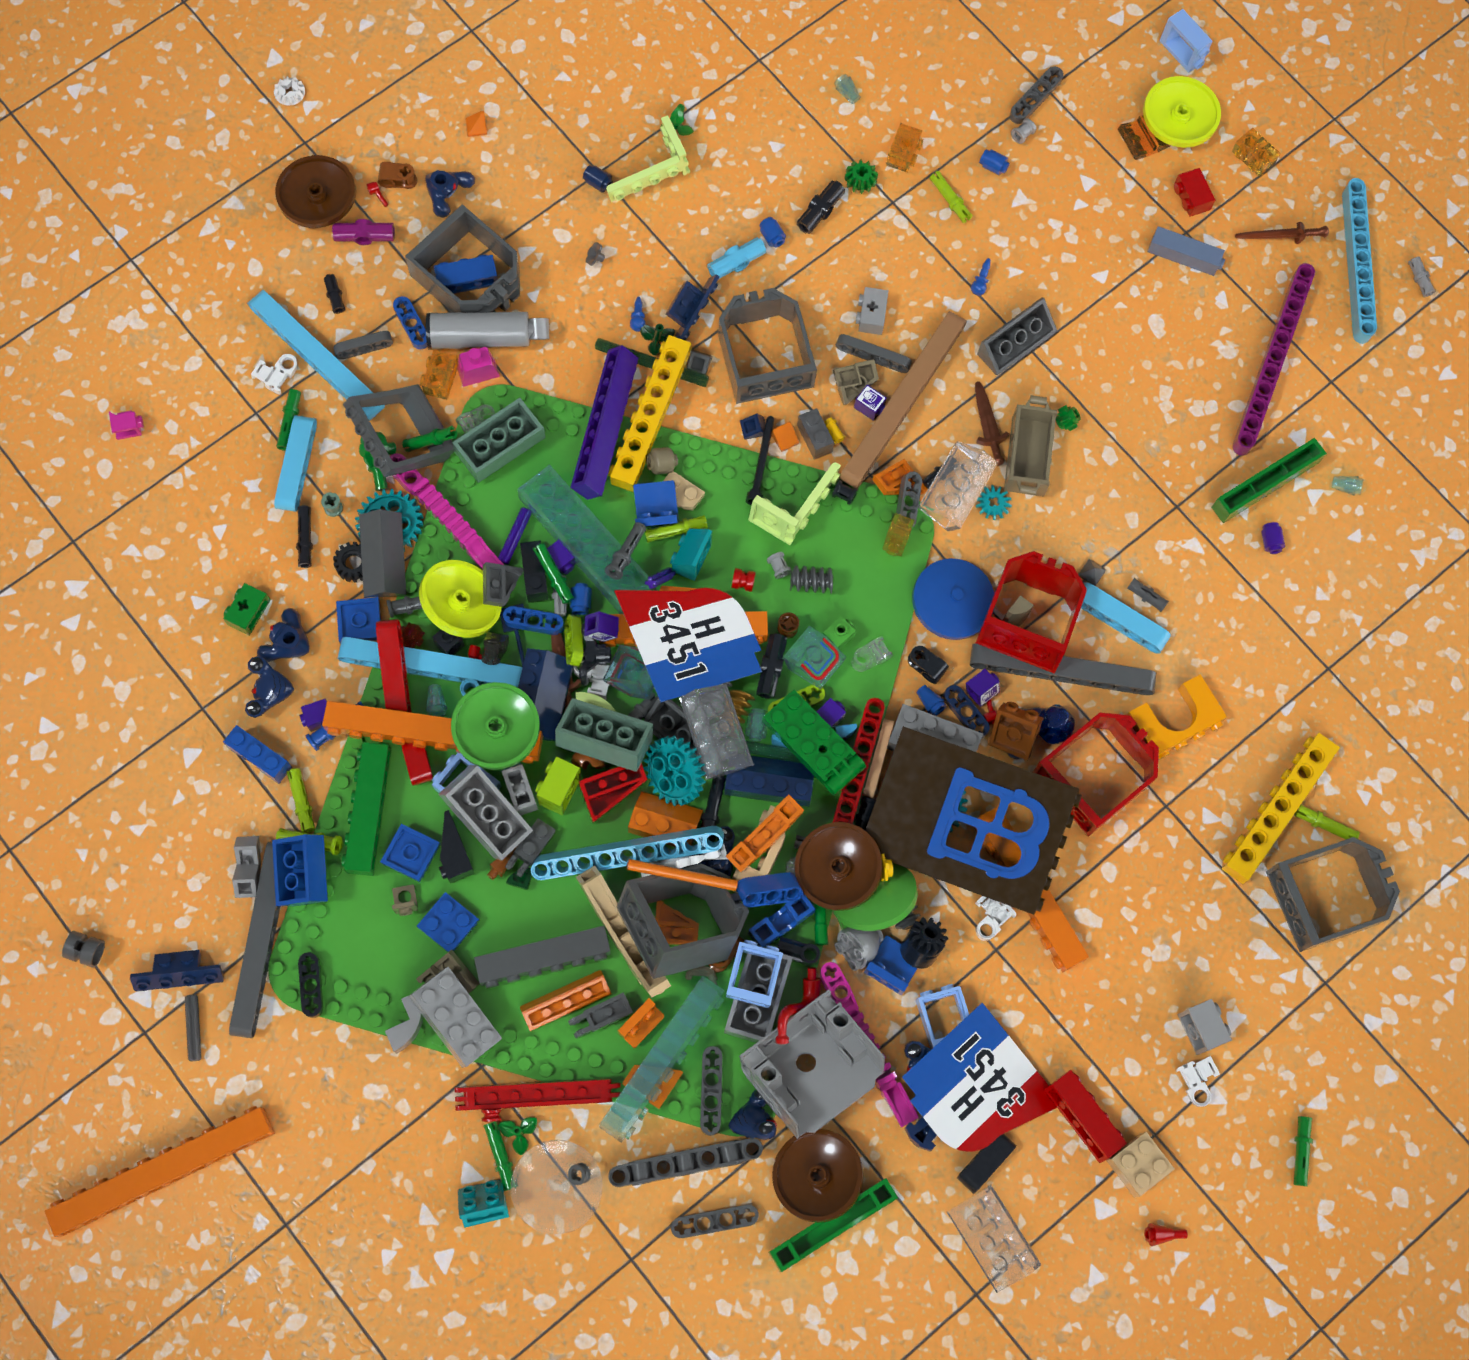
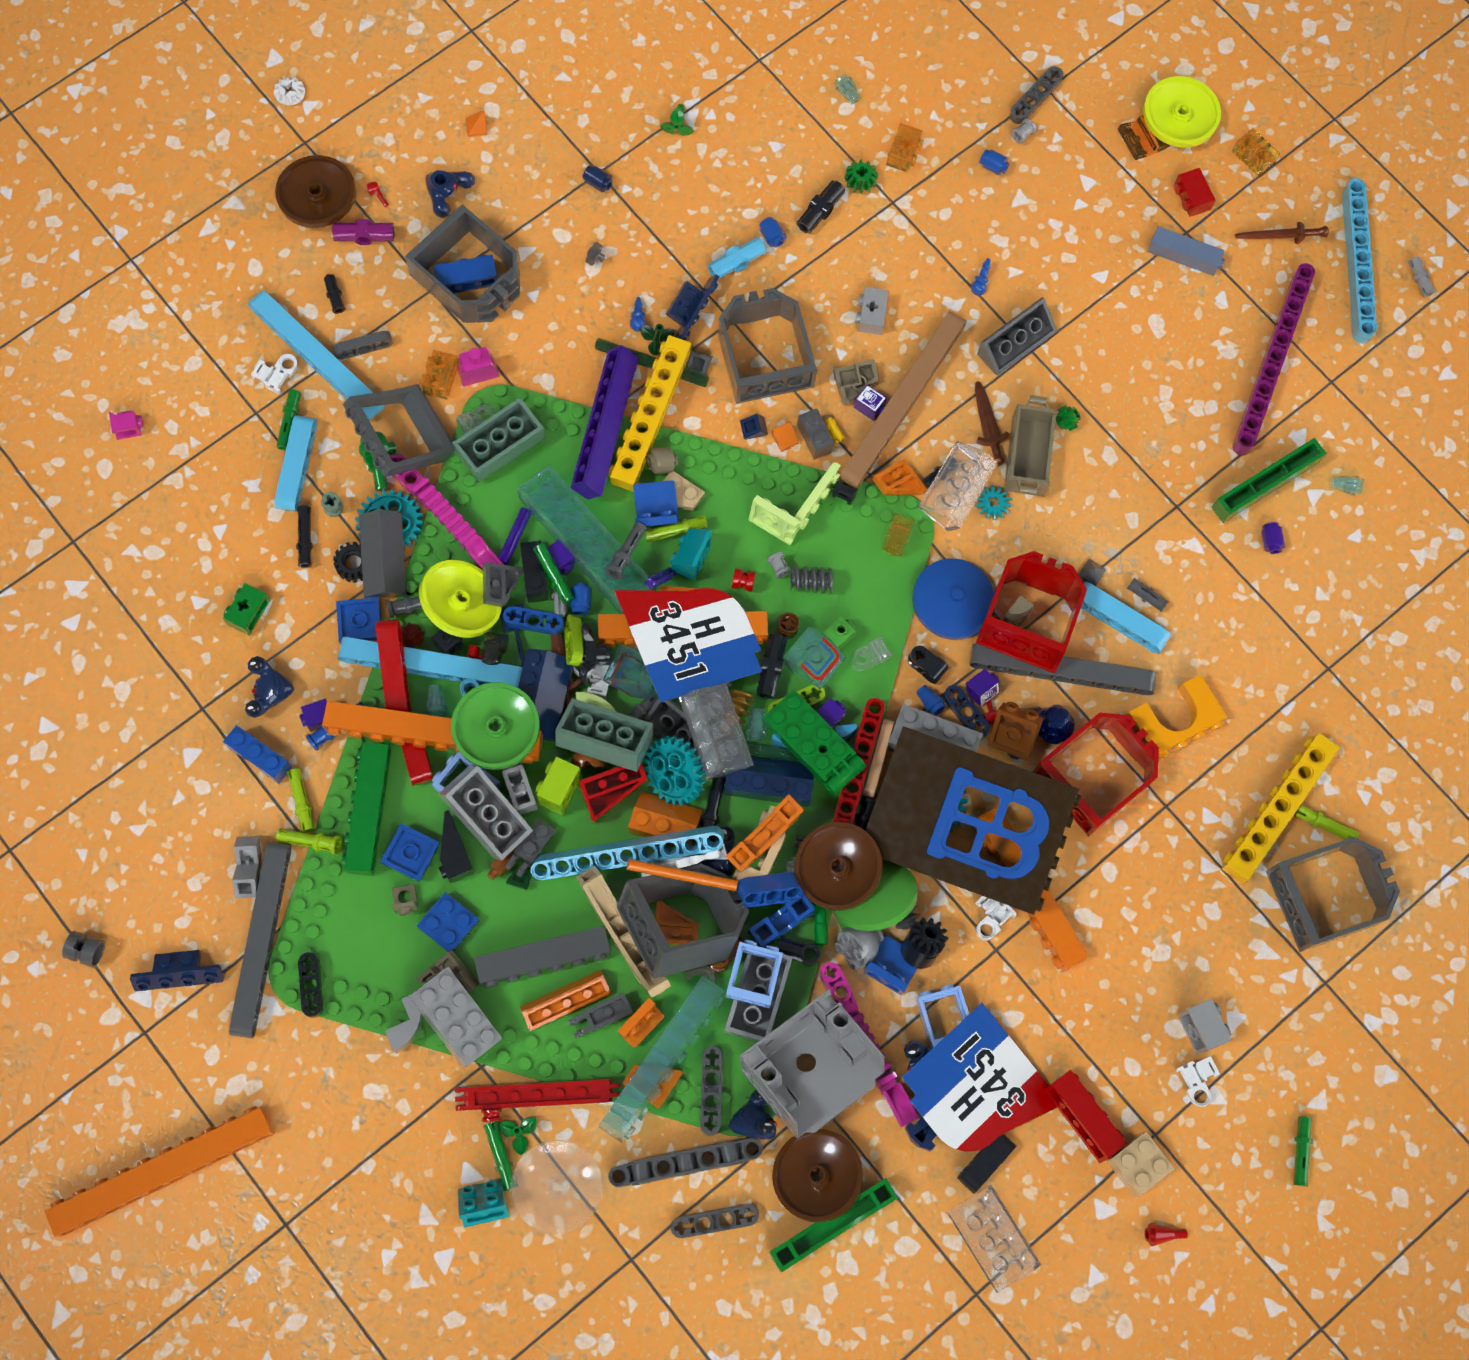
dark grey axle [185,995,201,1062] -> none
dark blue head [257,608,310,662] -> none
blue brick [272,834,328,906] -> none
dark orange piece [378,162,417,189] -> none
blue beam [393,296,427,350] -> none
green pin [402,426,457,452] -> none
light grey piece [426,312,550,350] -> none
dark grey bush [568,1163,591,1185] -> none
dark purple brick [584,611,619,642] -> none
yellowish green bracket [606,115,691,202] -> none
black piece [746,416,774,506] -> none
red animal [775,967,821,1044] -> none
dark grey beam [835,334,912,373] -> none
yellow plate [881,854,893,881] -> none
dark grey beam [895,471,922,531] -> none
lime pin [929,171,973,223] -> none
light blue window [1160,9,1213,73] -> none

